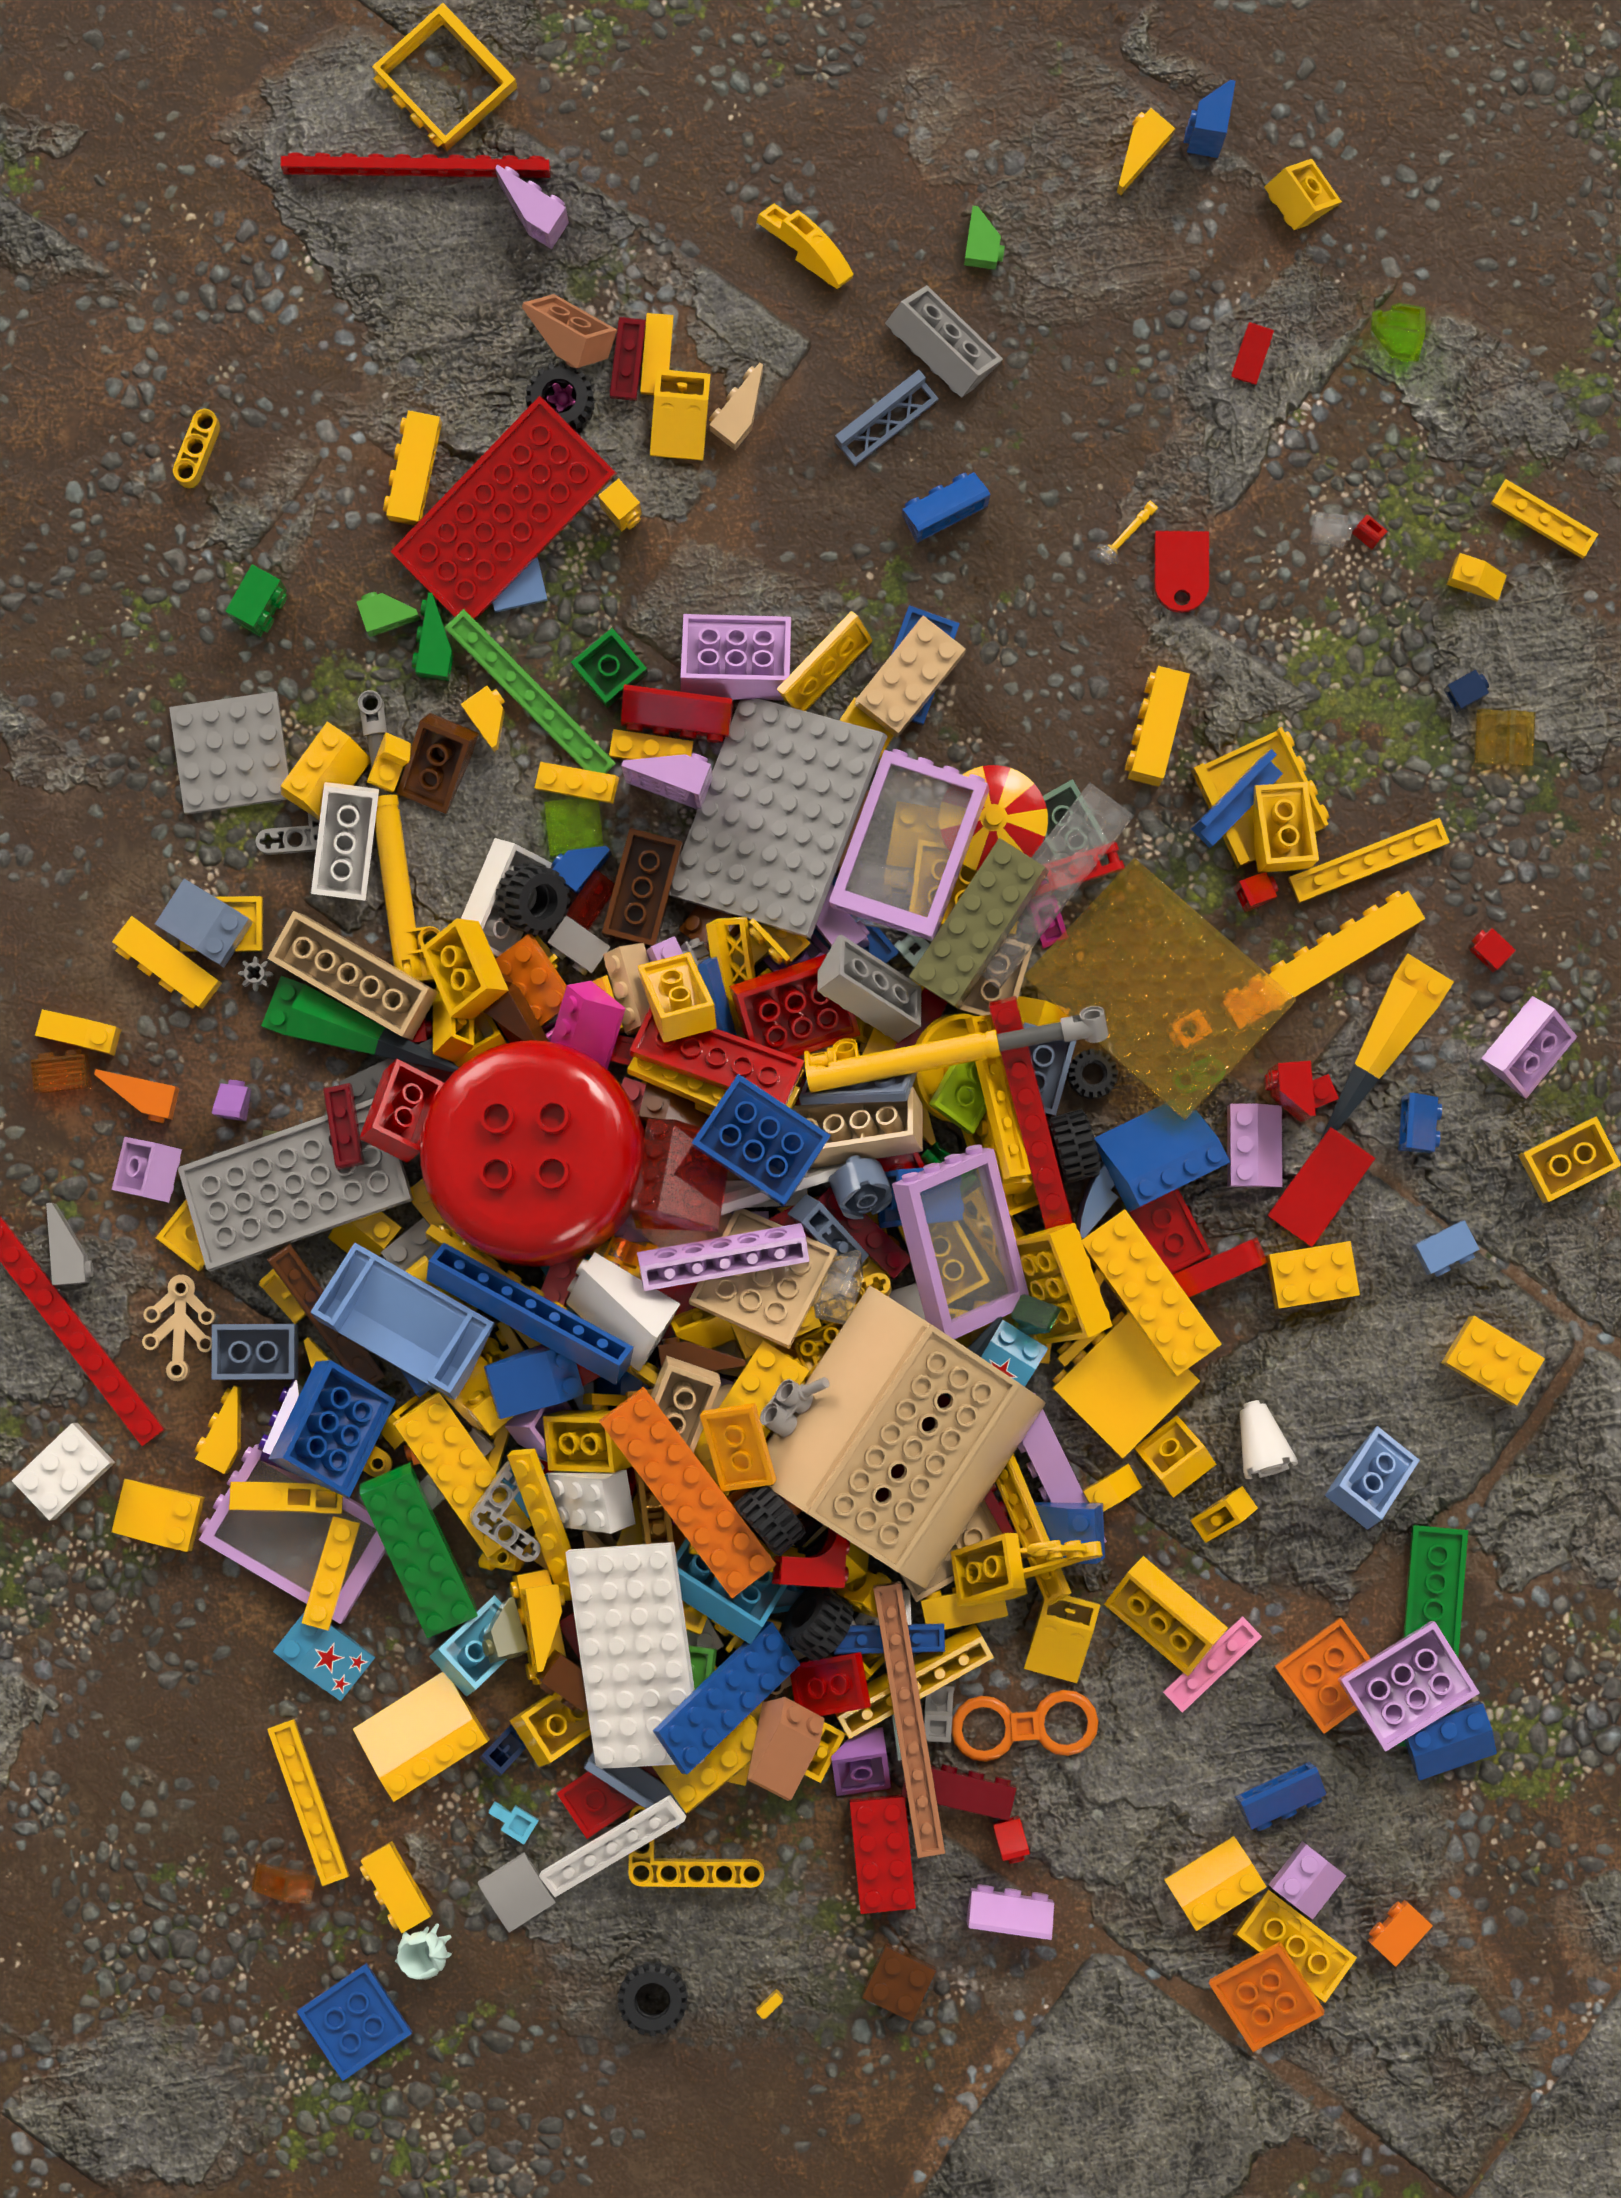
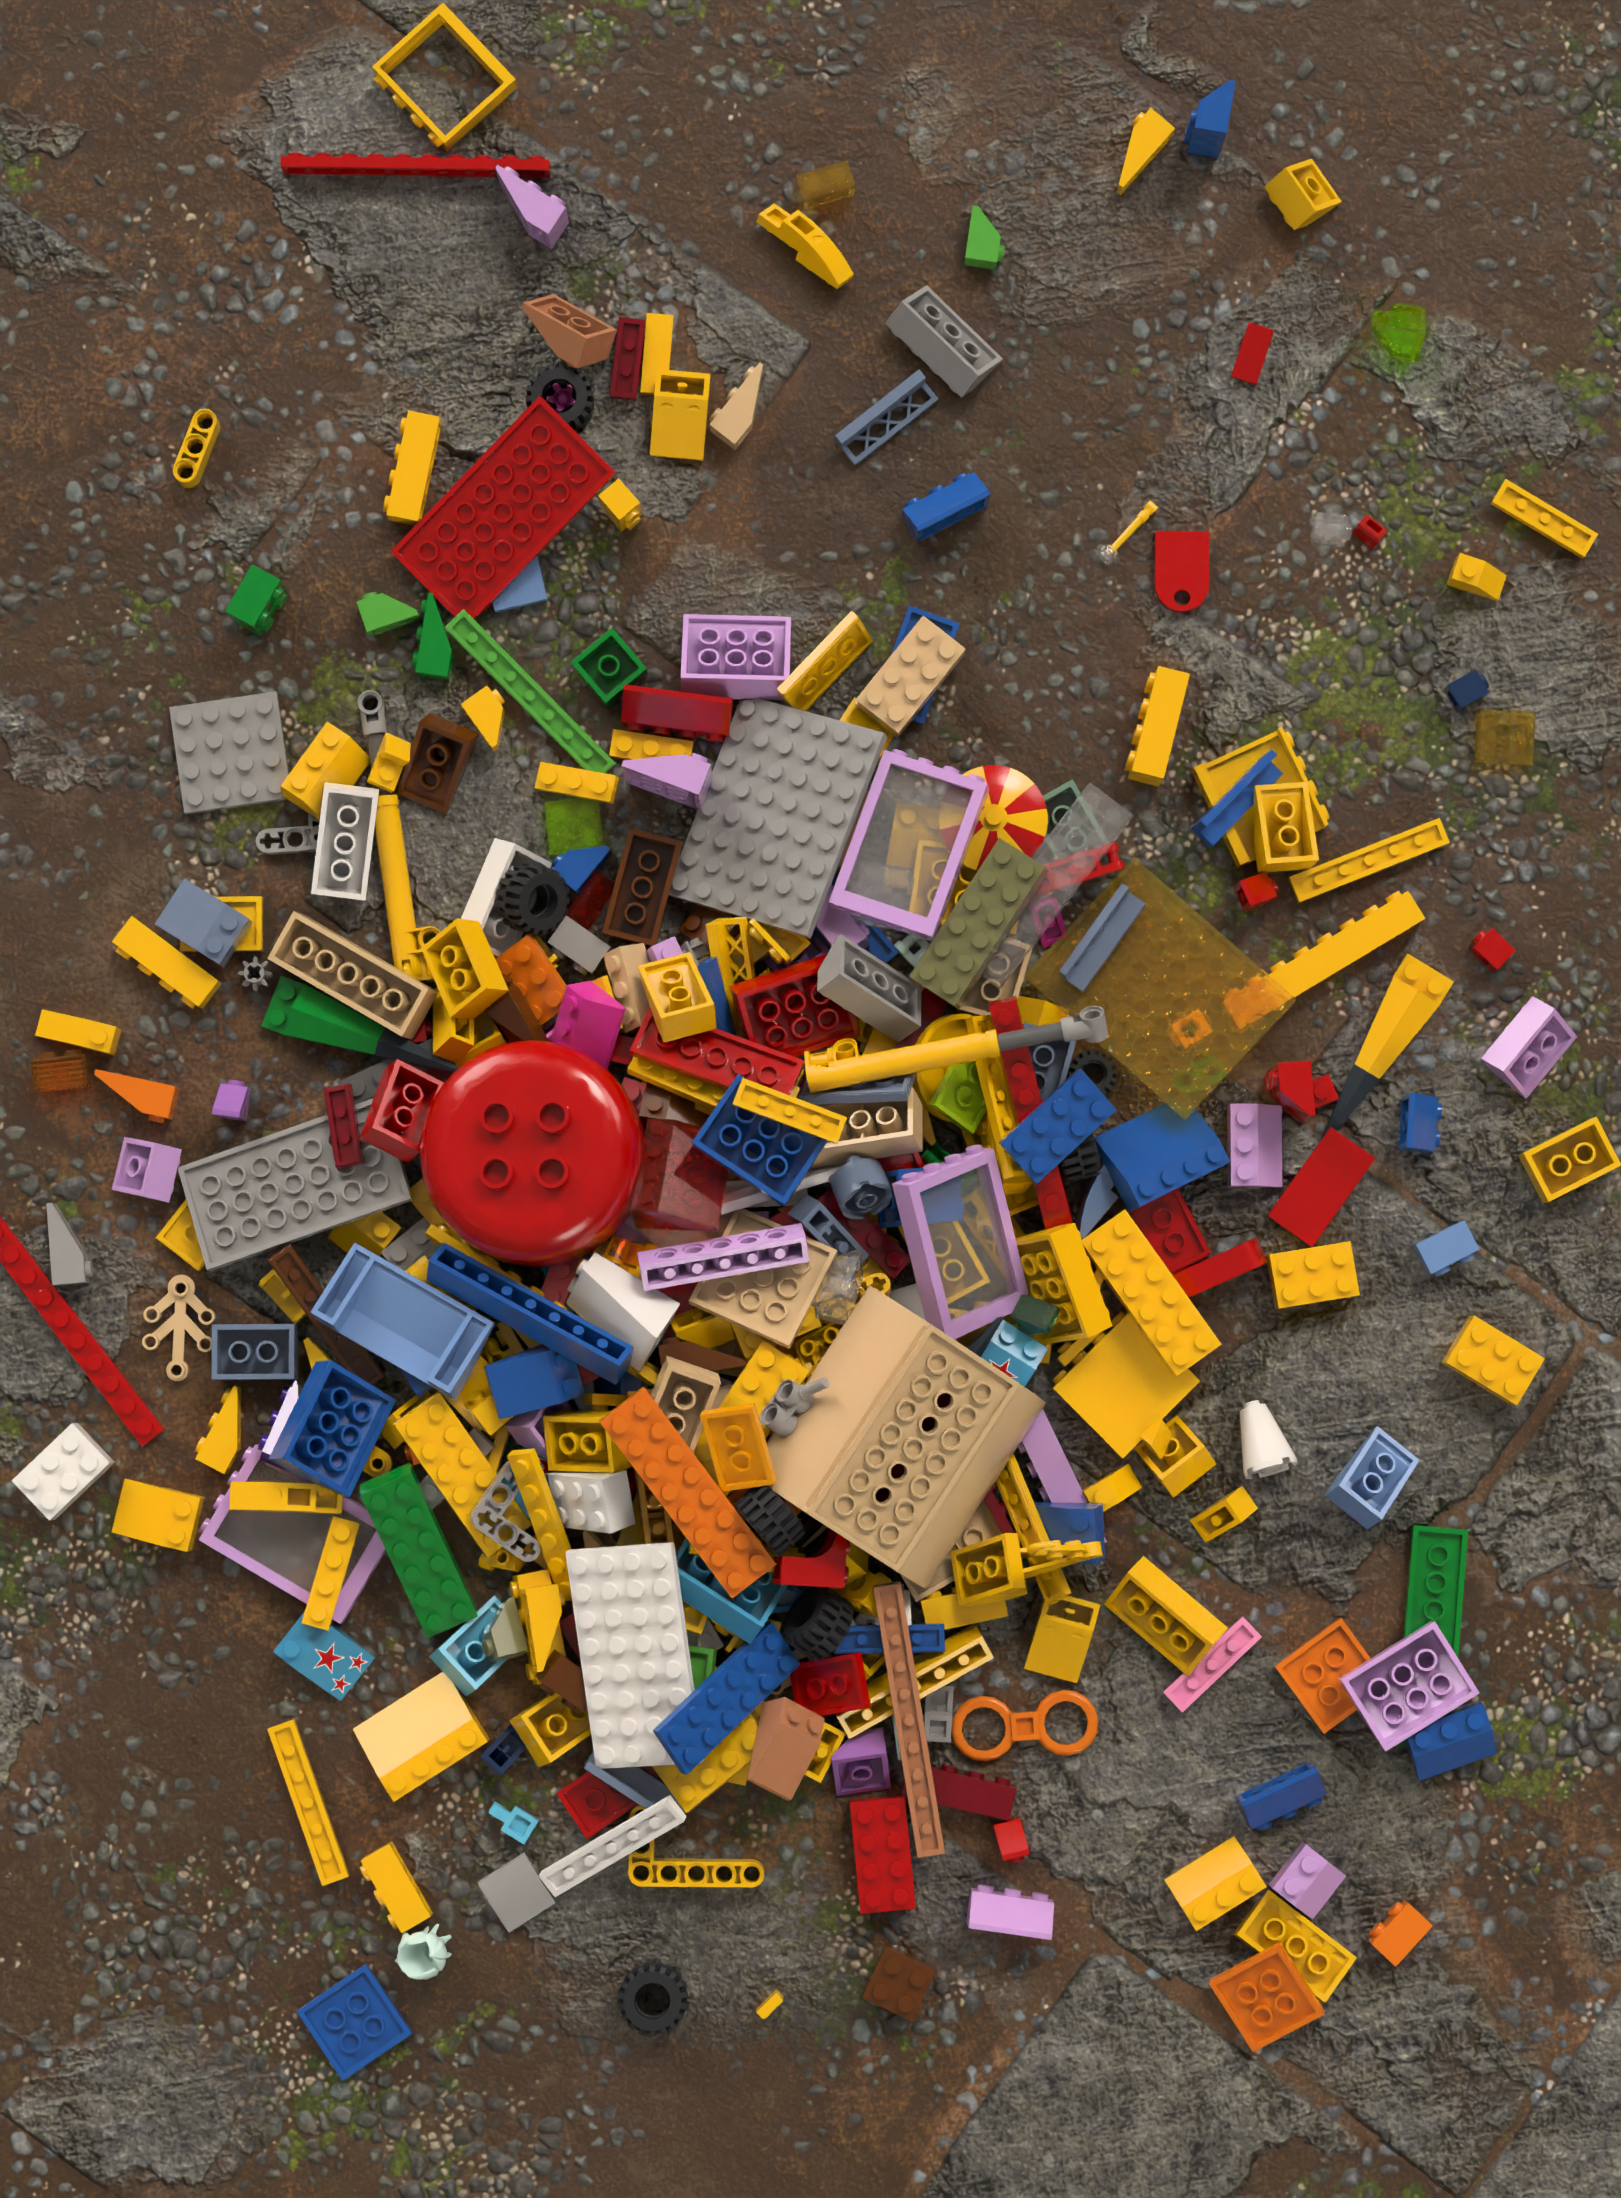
clear orange slope [251,1863,316,1904] -> none
none -> yellow plate [733,1078,847,1144]
none -> clear yellow brick [796,160,855,210]
none -> blue plate [998,1069,1116,1184]
none -> sand blue fence [1059,883,1146,993]
none -> yellow slope [1140,1418,1172,1460]

